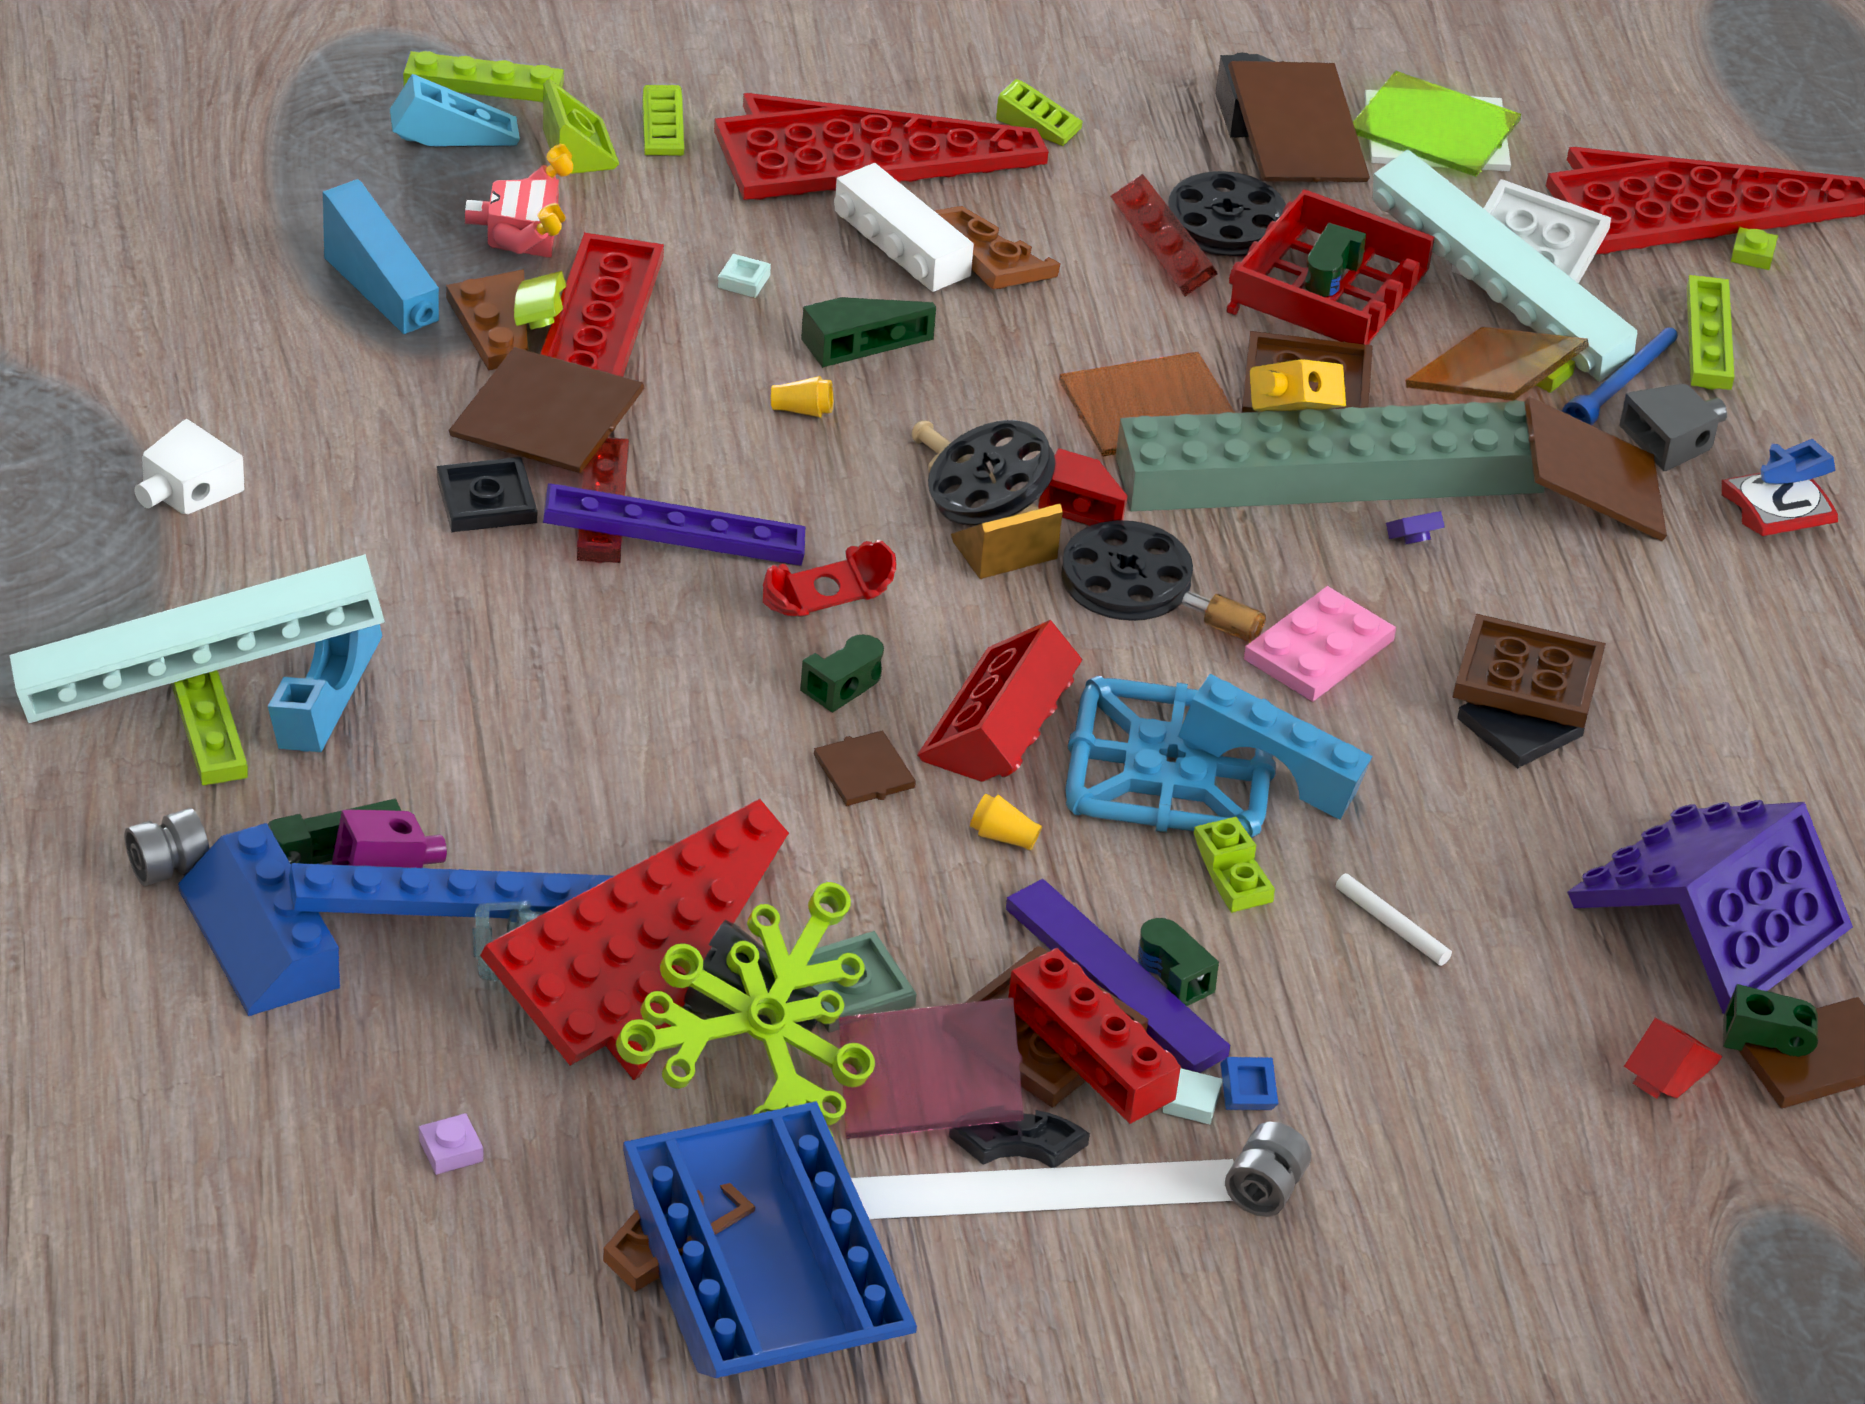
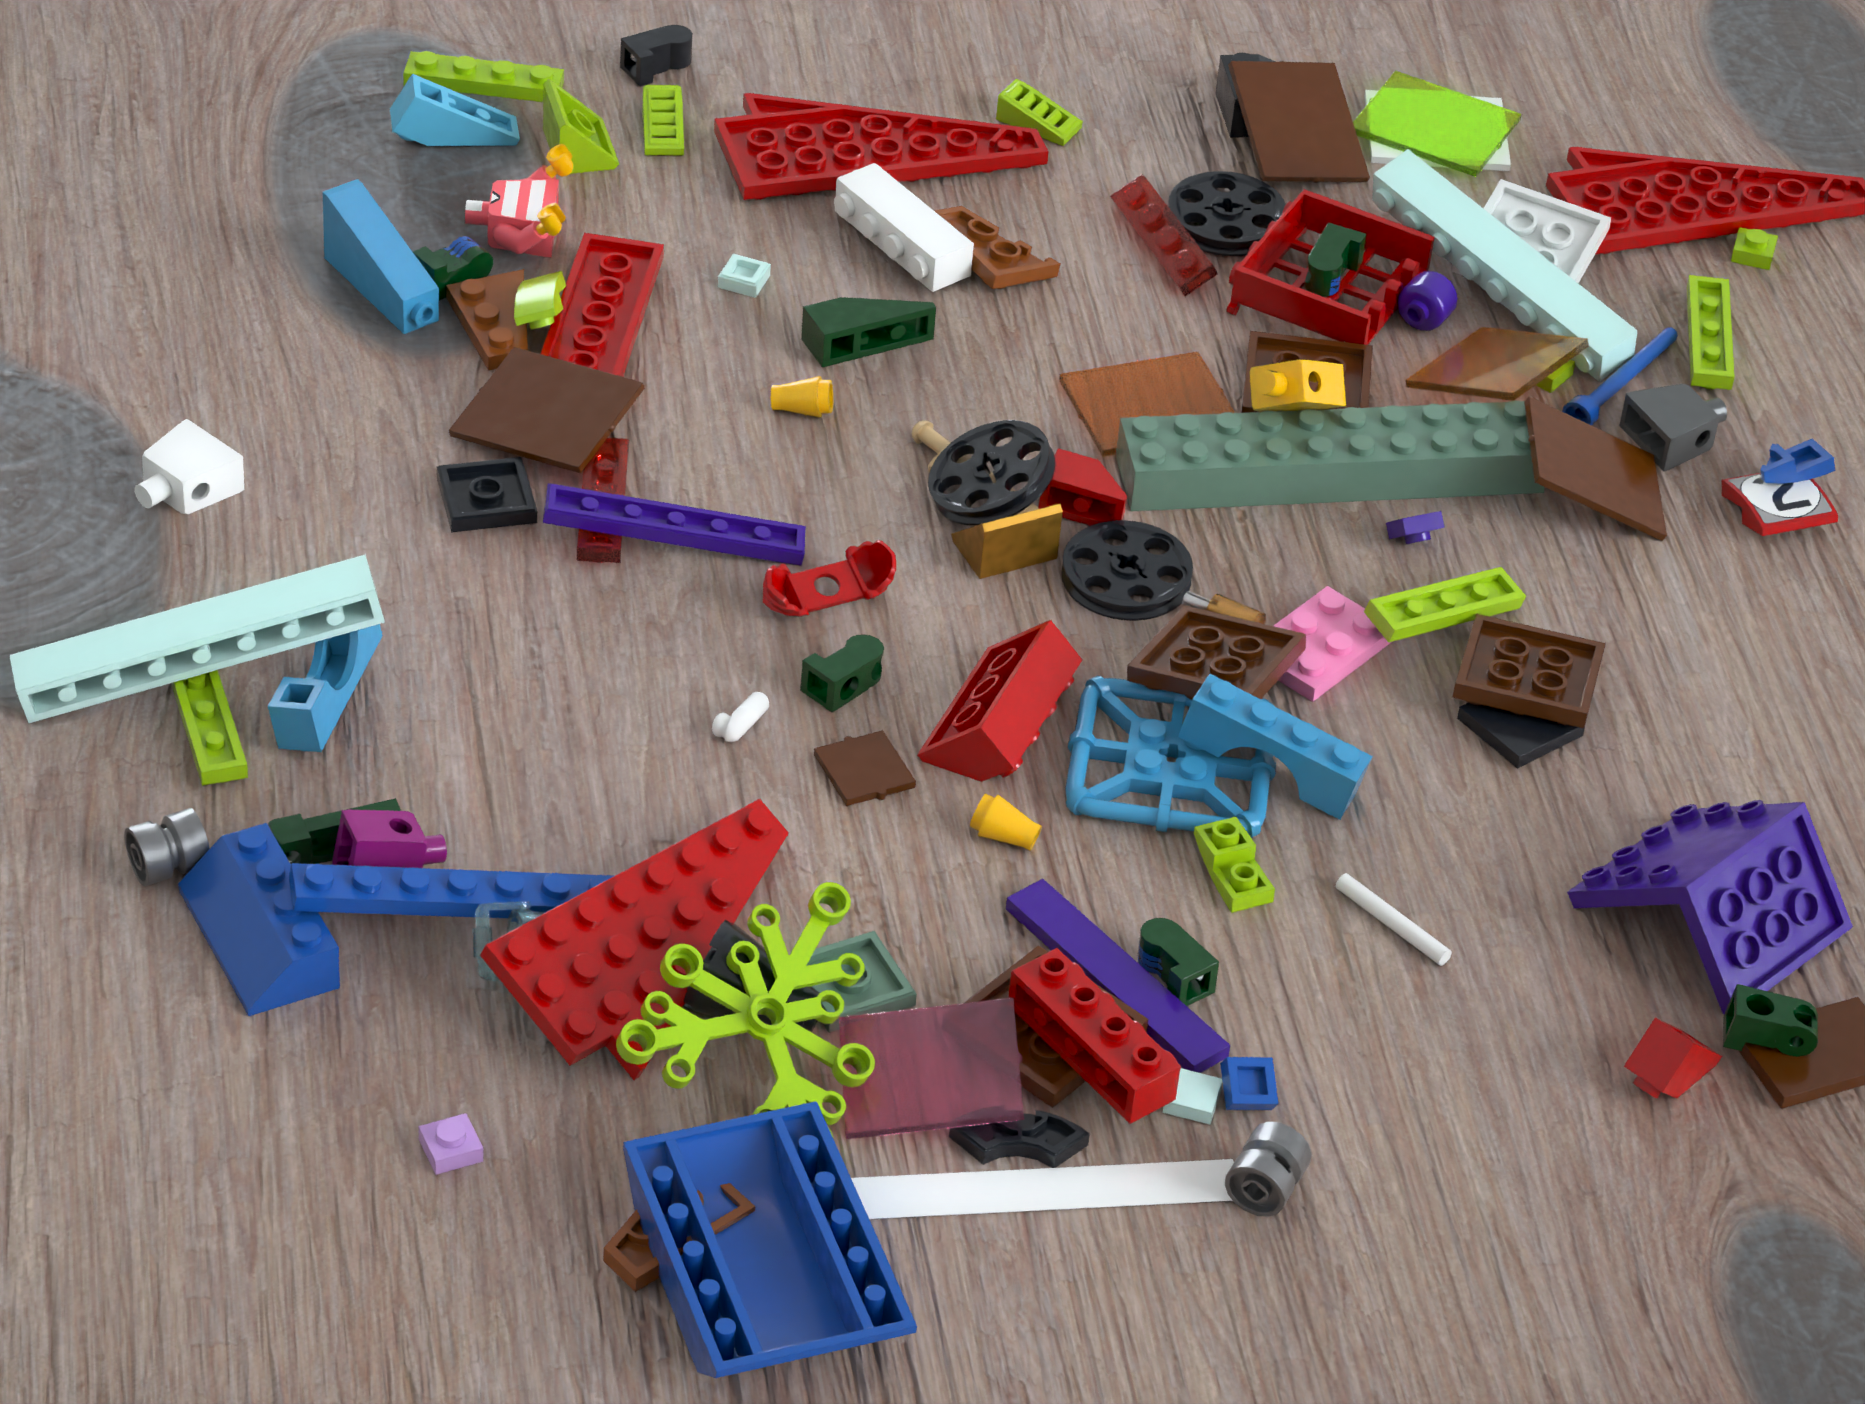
none -> dark green leg [412,236,493,301]
none -> black leg [620,24,693,87]
none -> white arm [712,692,769,742]
none -> reddish brown plate [1127,605,1306,699]
none -> lime plate [1364,567,1526,643]
none -> dark purple head [1397,271,1458,331]

